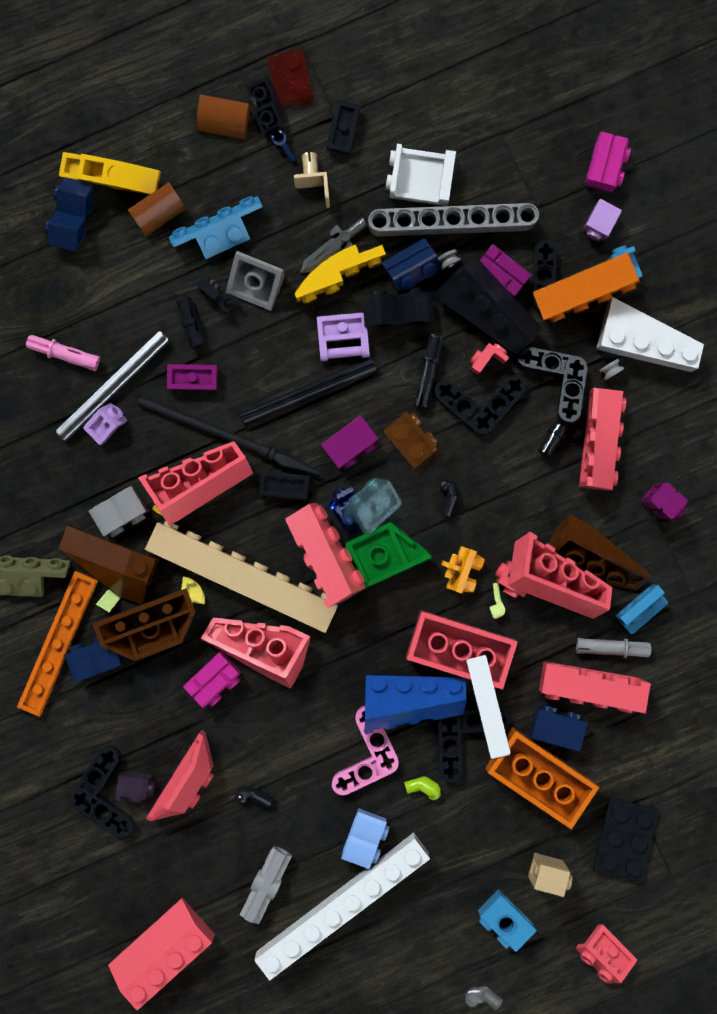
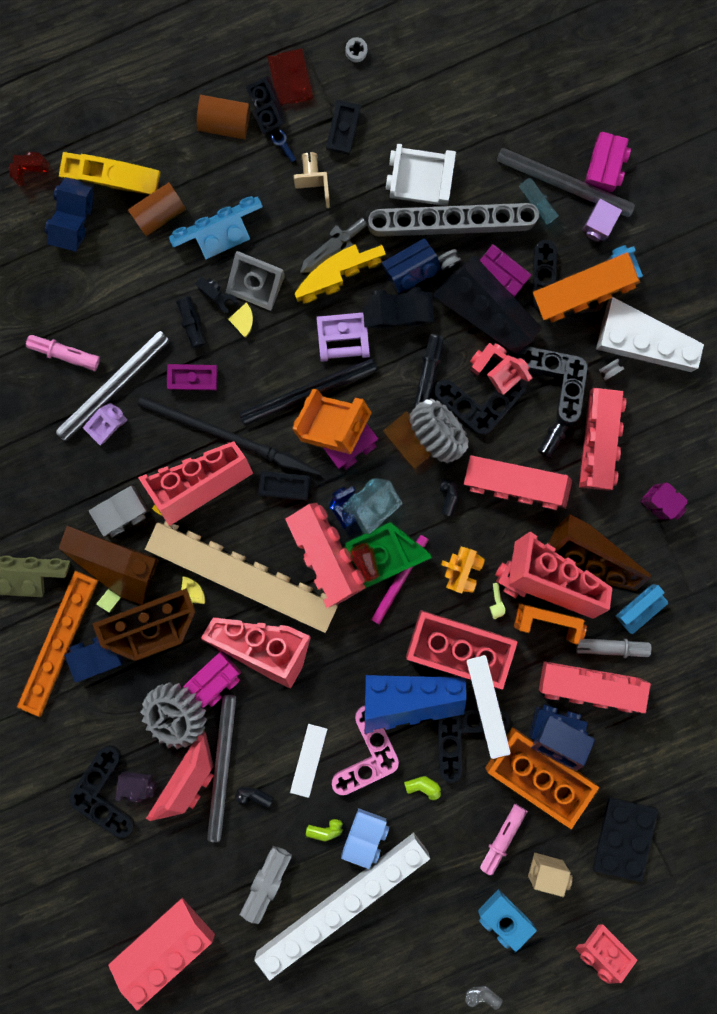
none -> clear red bracket [9,152,49,186]
none -> light grey gear [140,682,207,749]
none -> flat silver axle [207,694,236,842]
none -> light yellow tile [228,303,253,338]
none -> white sticker [290,724,327,798]
none -> orange panel [292,389,372,454]
none -> lime arm [306,819,343,841]
none -> light grey bush [345,37,367,62]
none -> clear red cone [350,543,380,582]
none -> dark pink bar [371,535,429,624]
none -> light grey gear [409,399,469,463]
none -> coral wedge [464,455,572,510]
none -> bright pink axle [480,804,528,875]
none -> coral bracket [487,355,532,395]
none -> flat silver axle [497,148,635,217]
none -> orange panel [514,603,587,644]
none -> clear light blue axle [519,178,559,225]
none -> dark blue brick [531,716,595,771]

